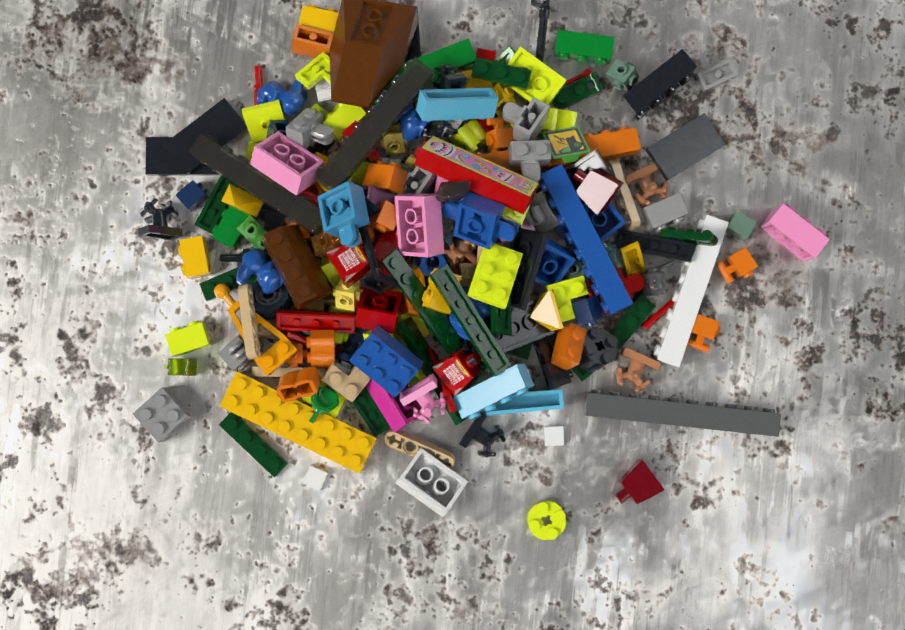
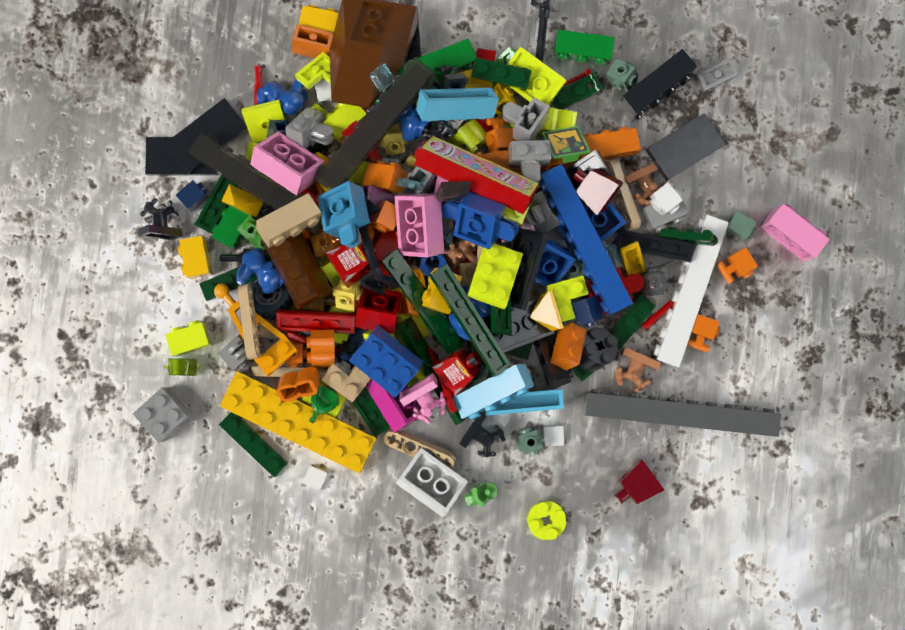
none -> tan brick [256,193,321,248]
none -> clear light blue tile [369,63,396,92]
none -> clear light blue tile [397,178,424,192]
none -> bright green hips [464,481,499,507]
none -> sand green brick [515,427,545,457]
none -> white brick [650,182,683,215]

